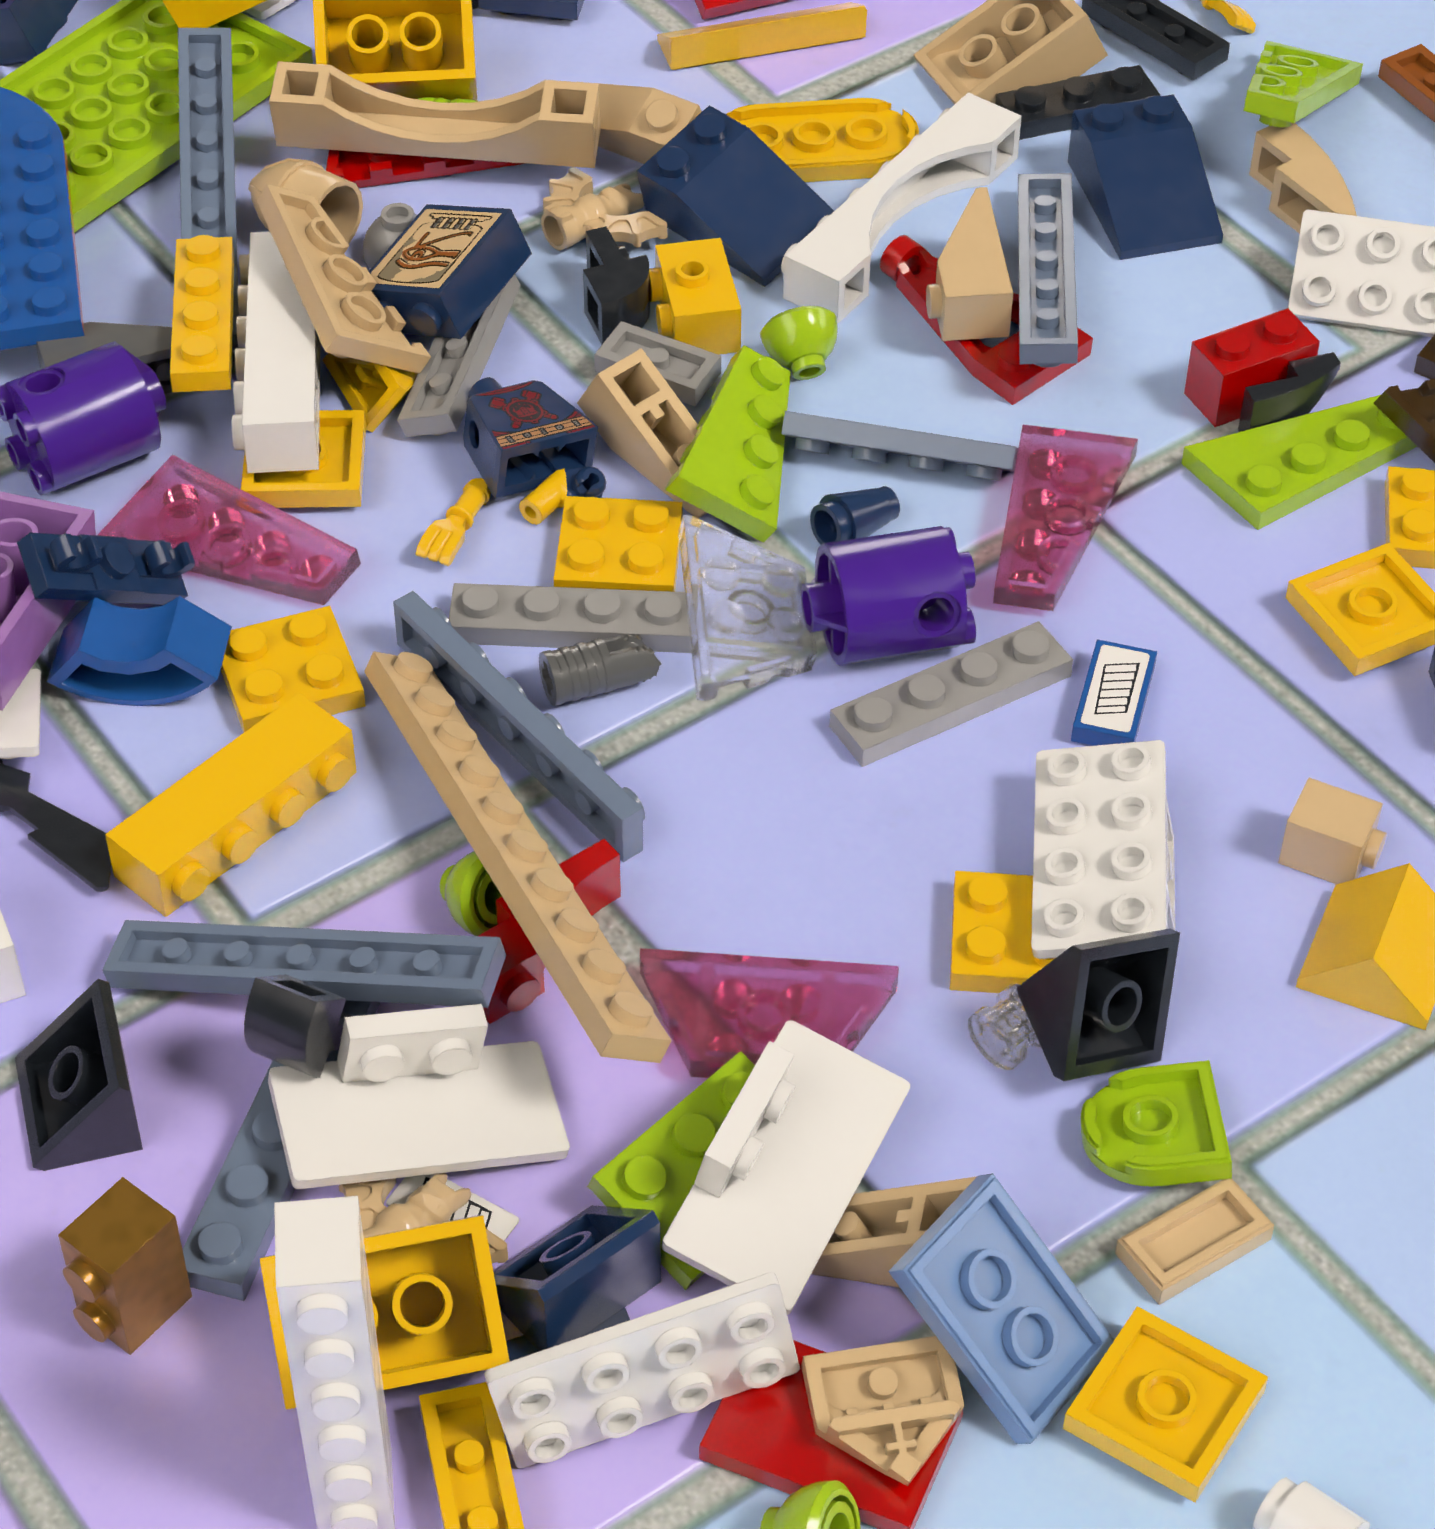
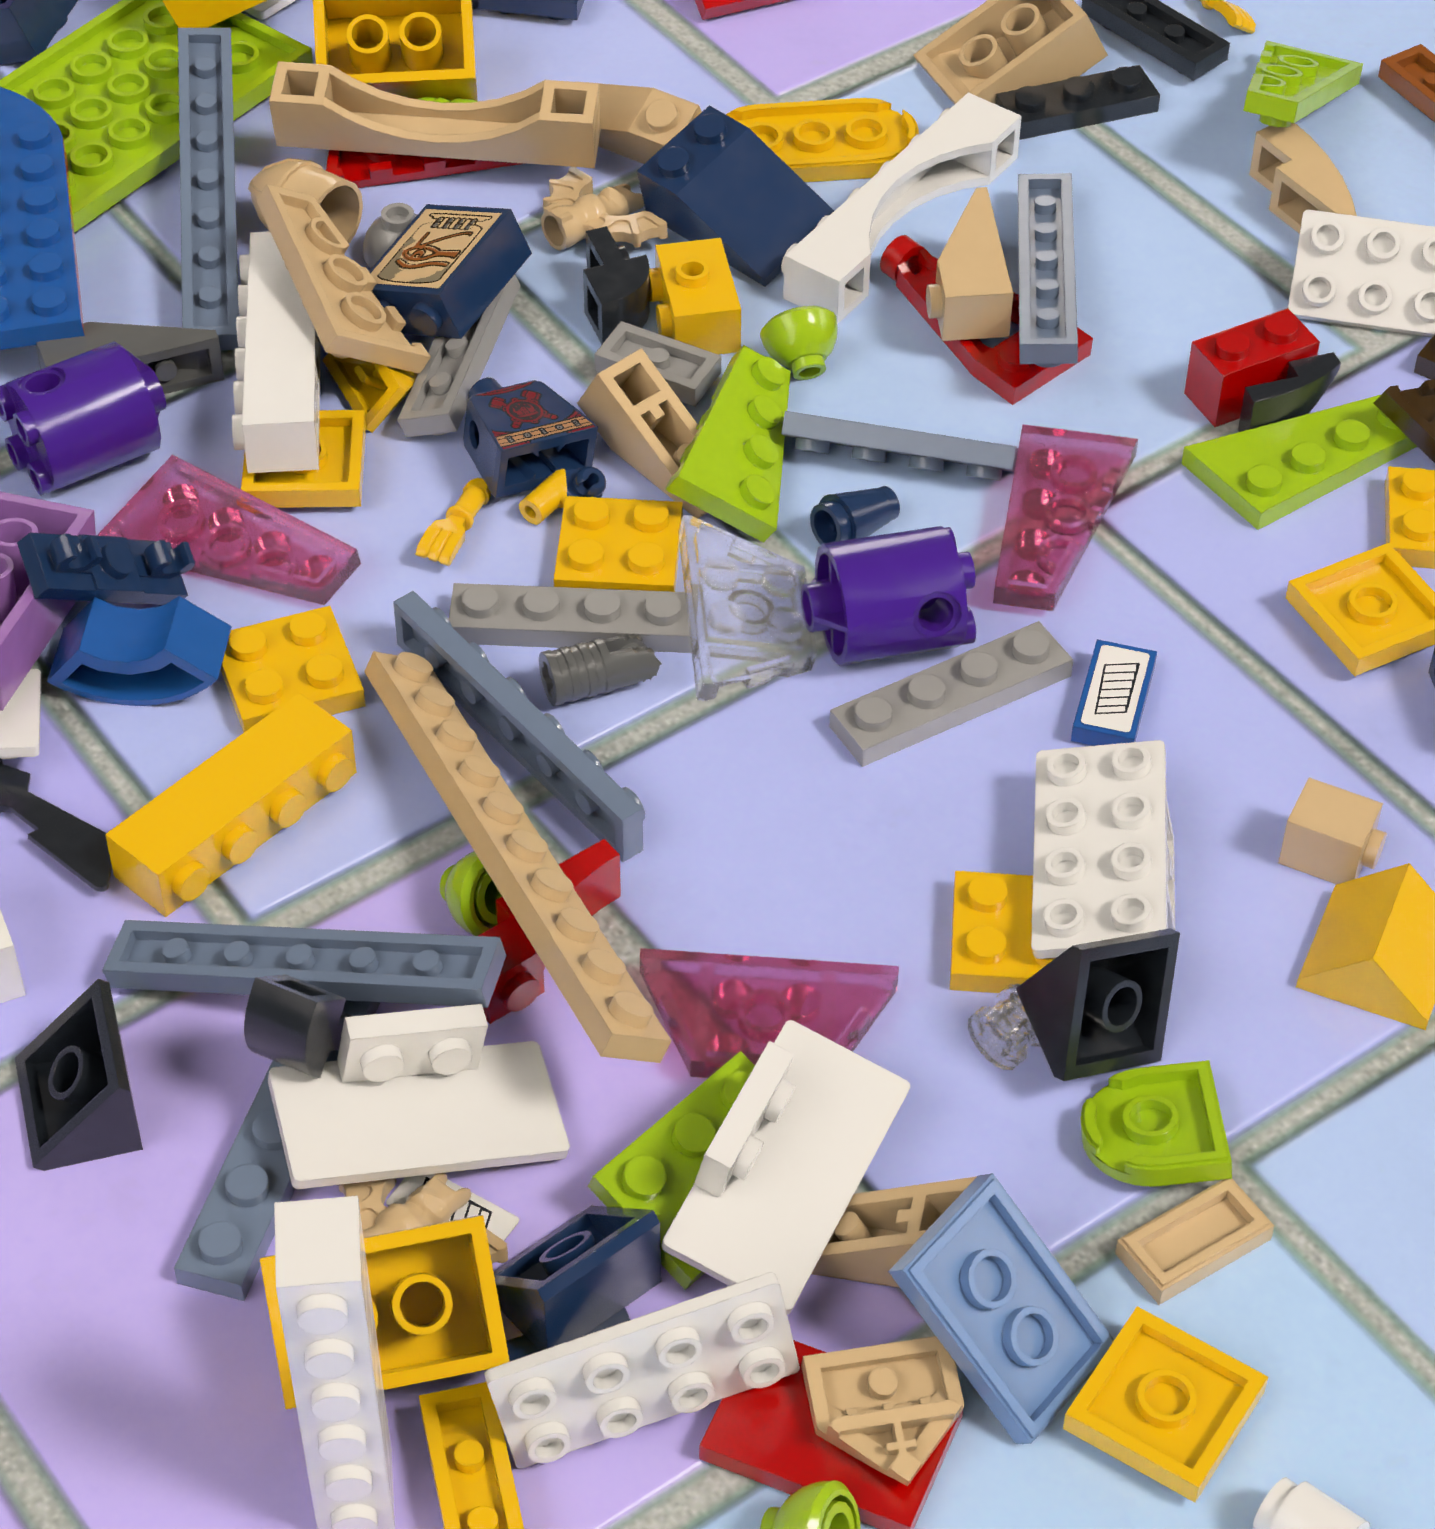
pearl gold brick [58,1177,192,1355] -> none
yellow plate [170,235,234,392] -> none
yellow slope [657,2,867,70] -> none
dark blue slope [1068,94,1223,260] -> none

